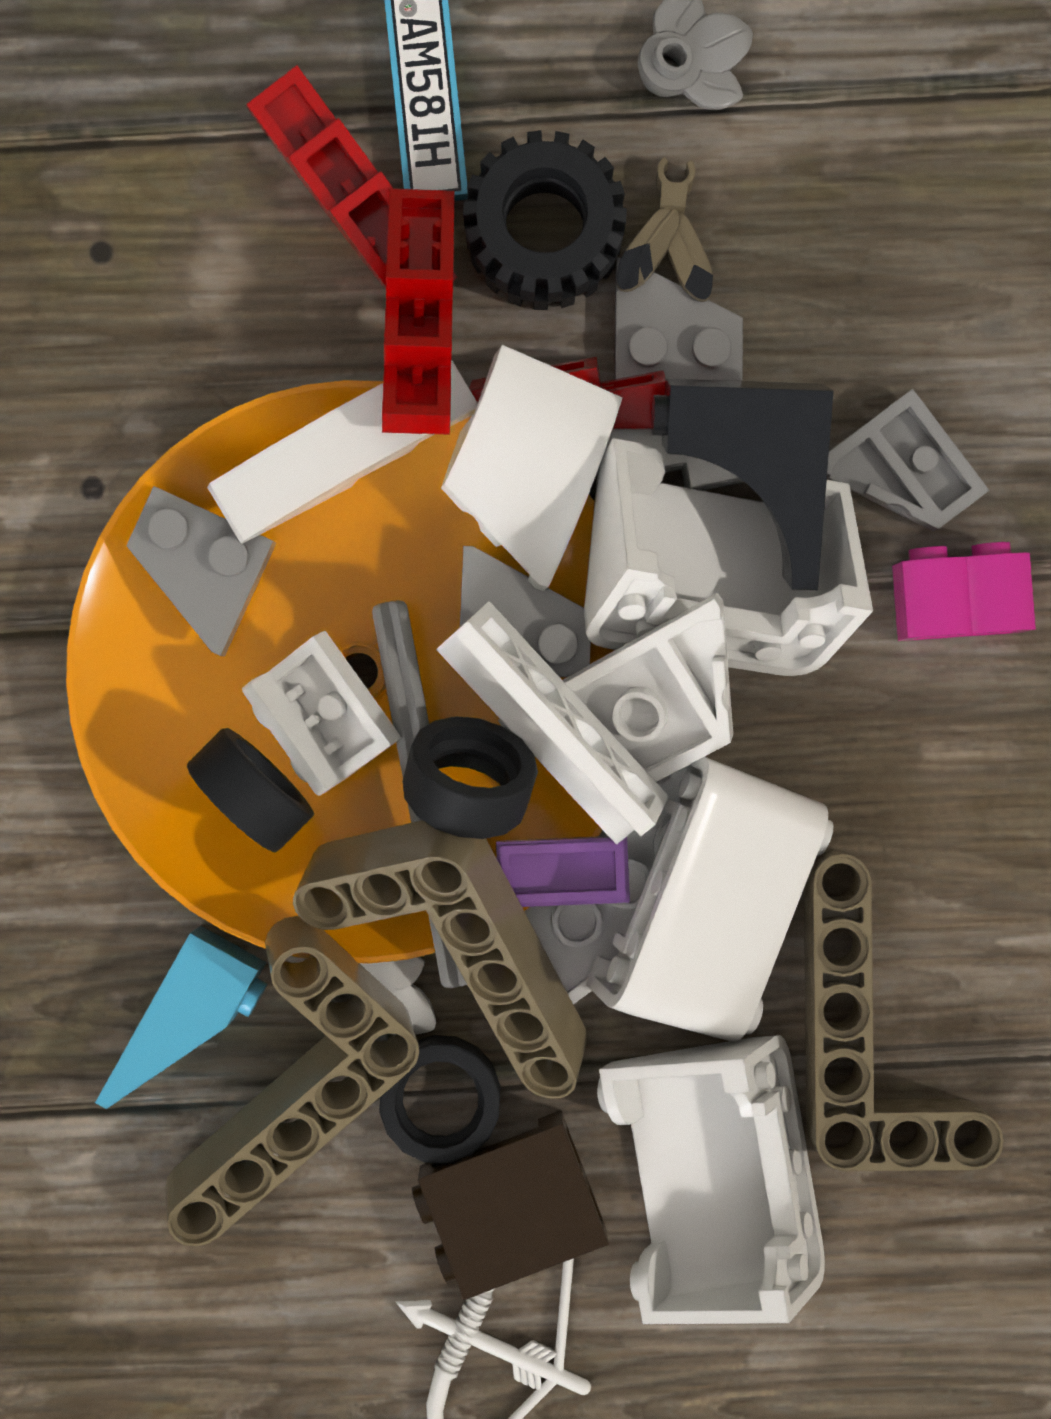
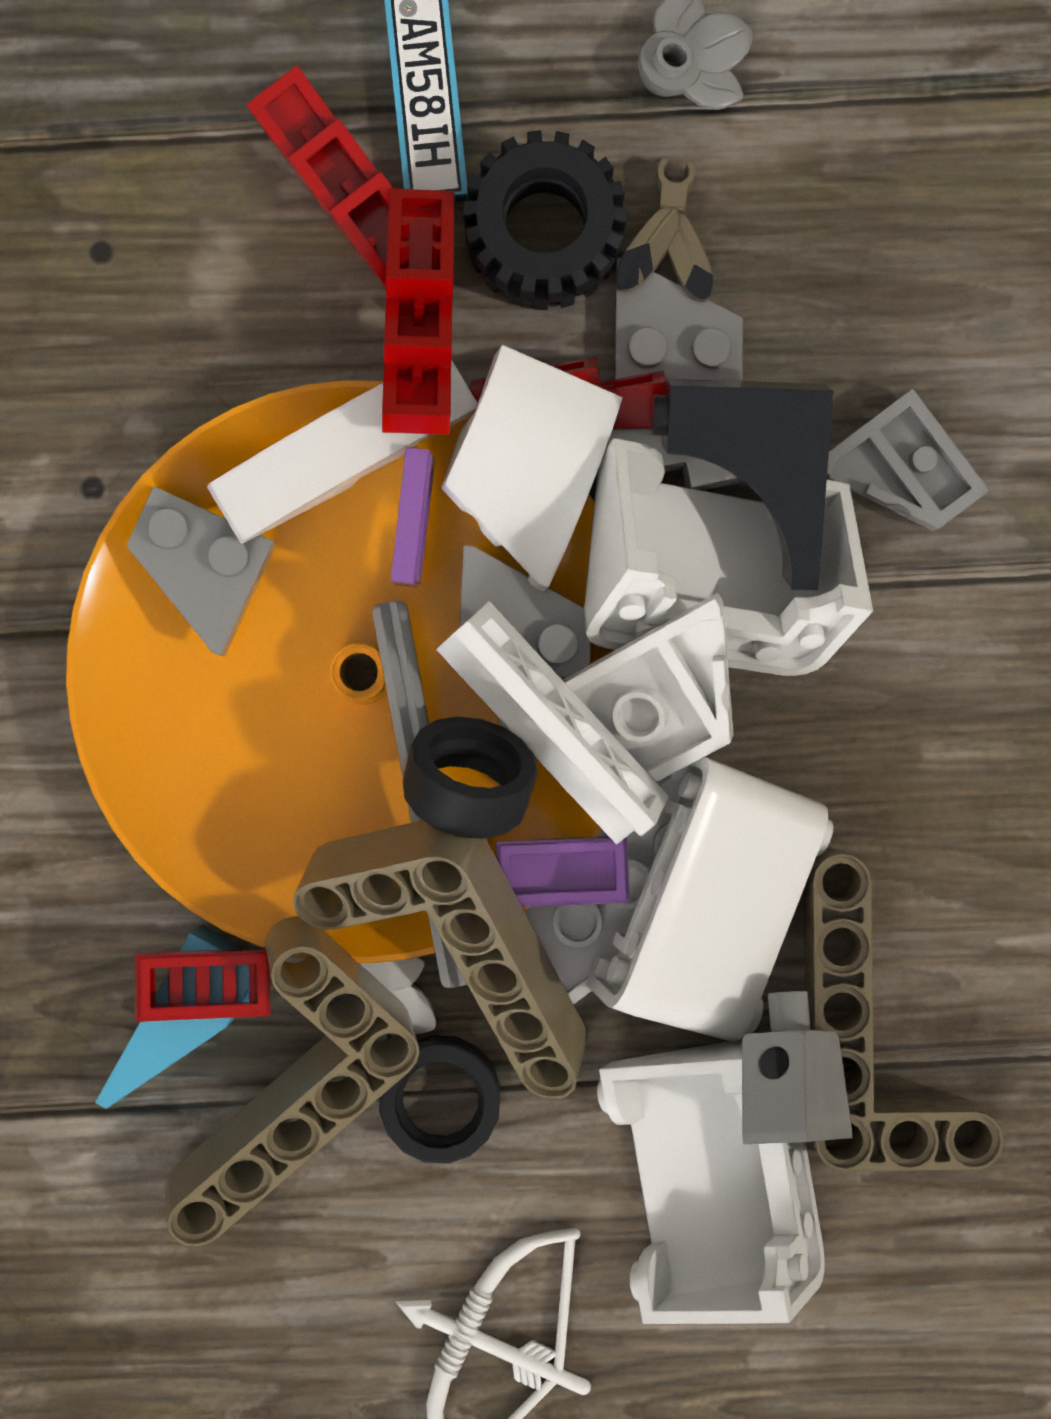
black tyre [187,728,314,852] -> none
white bracket [242,630,402,796] -> none
dark brown panel [412,1110,609,1300] -> none
dark pink brick [892,542,1036,641] -> none
none -> red slope [134,949,270,1022]
none -> medium lavender tile [391,447,435,587]
none -> light grey torso [742,991,853,1144]

